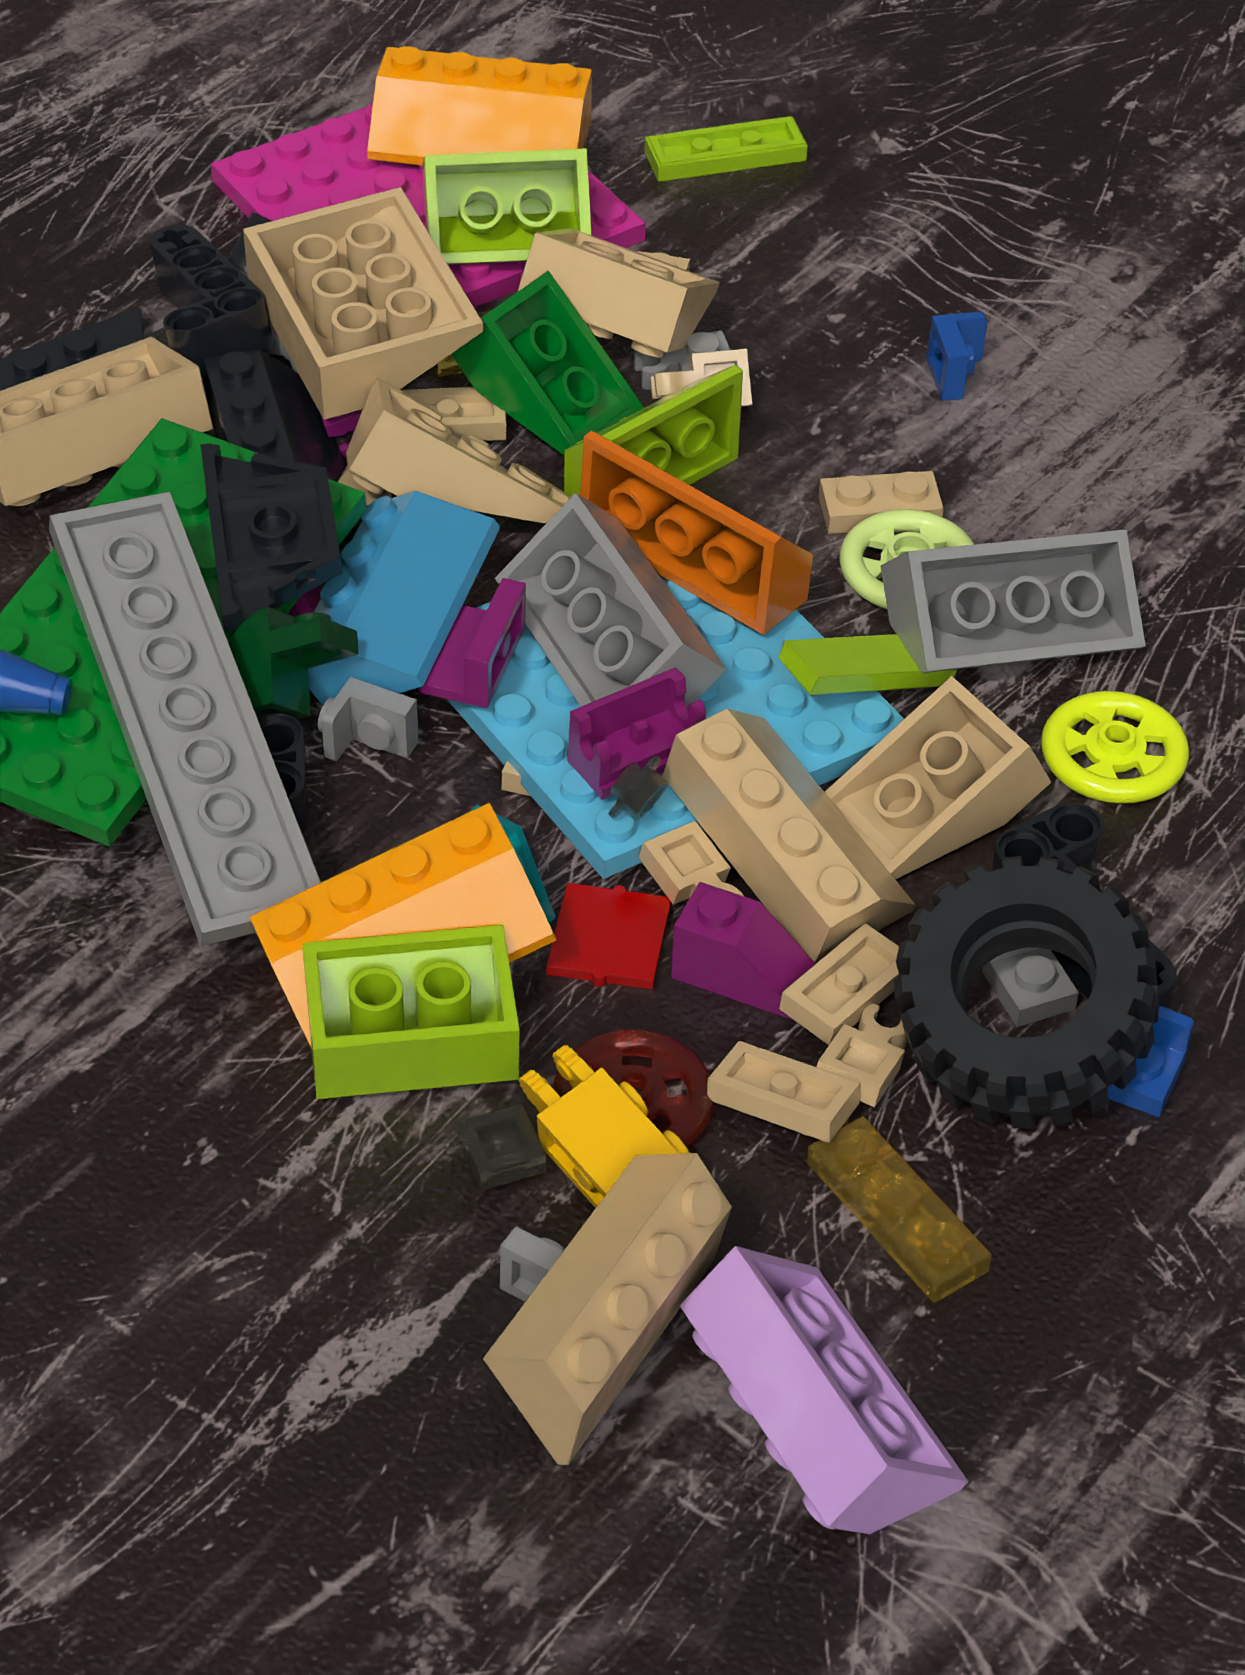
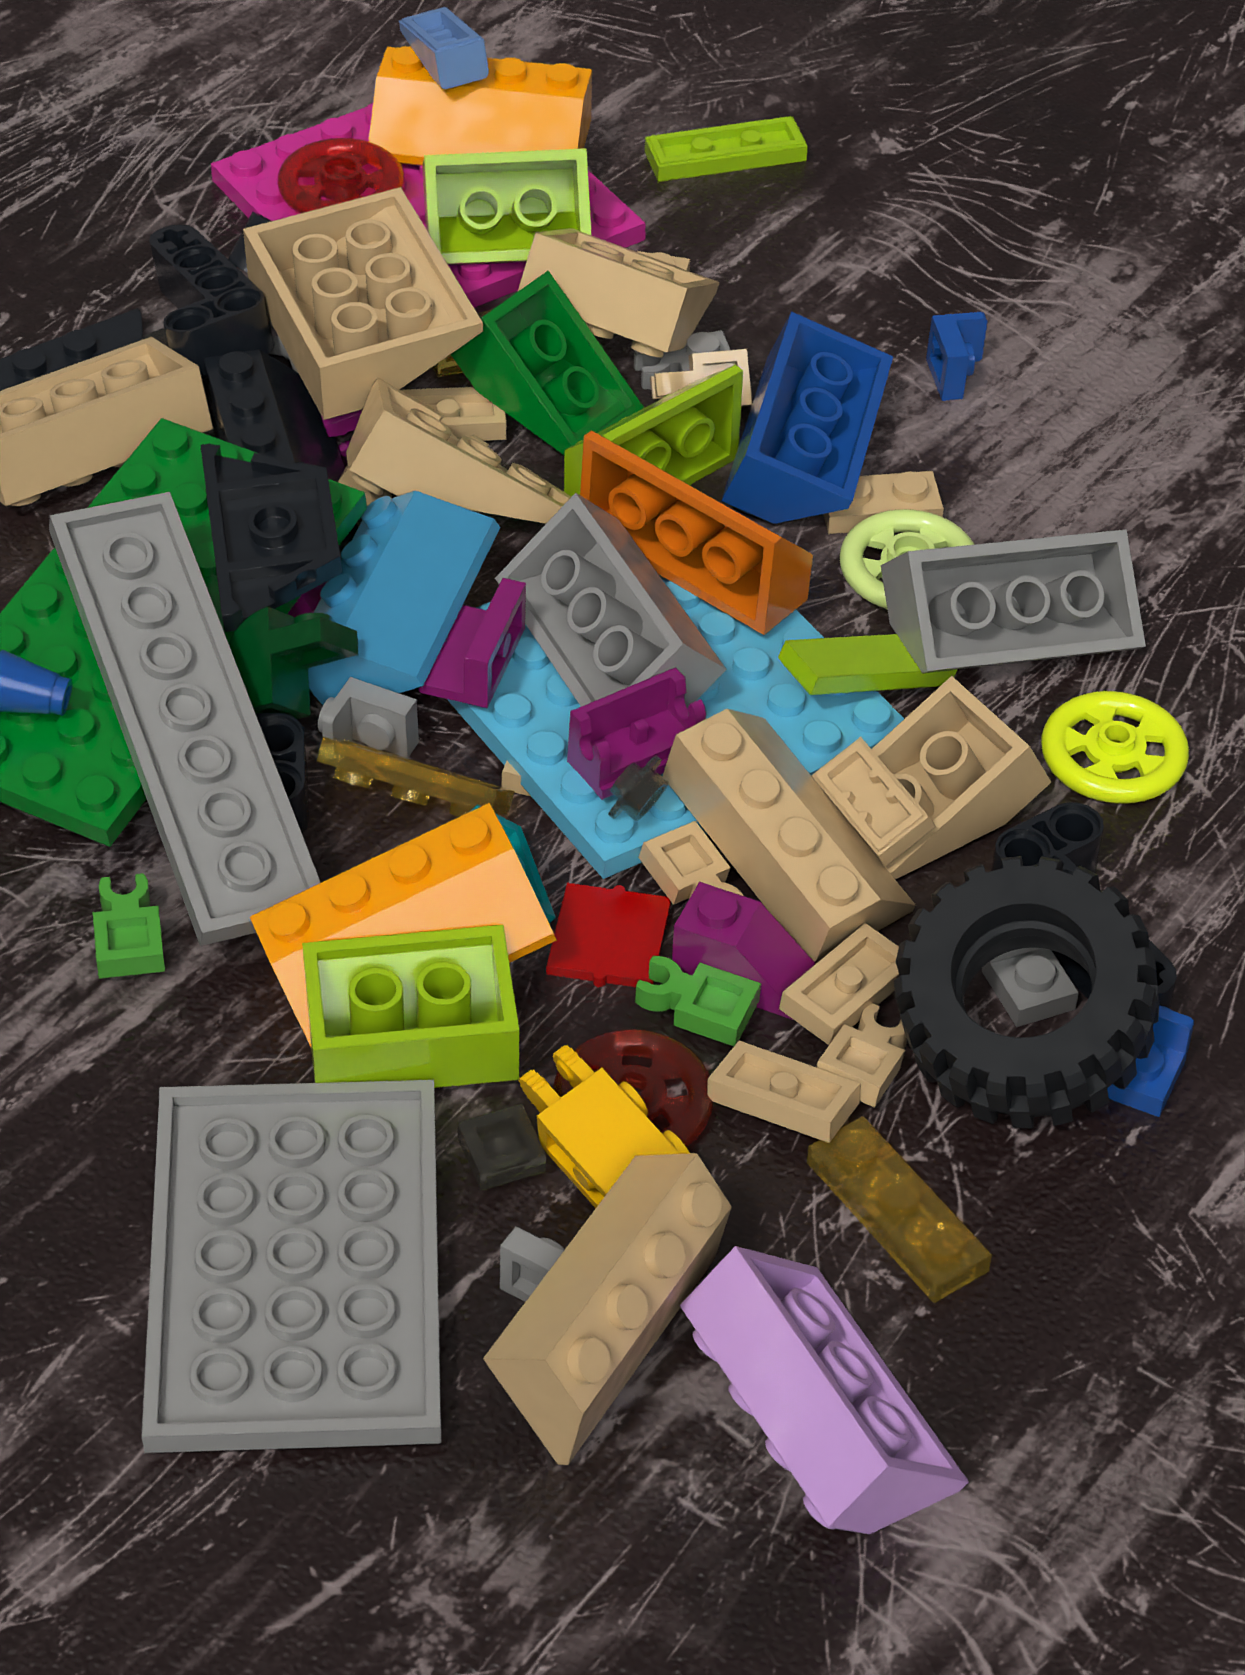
none -> bright green plate [93,873,165,979]
none -> light grey plate [142,1080,441,1453]
none -> clear red plate [277,138,405,214]
none -> clear yellow plate [317,737,515,817]
none -> medium blue slope [399,7,489,89]
none -> bright green plate [635,956,761,1046]
none -> blue slope [721,312,893,524]
none -> tan plate [811,737,936,866]

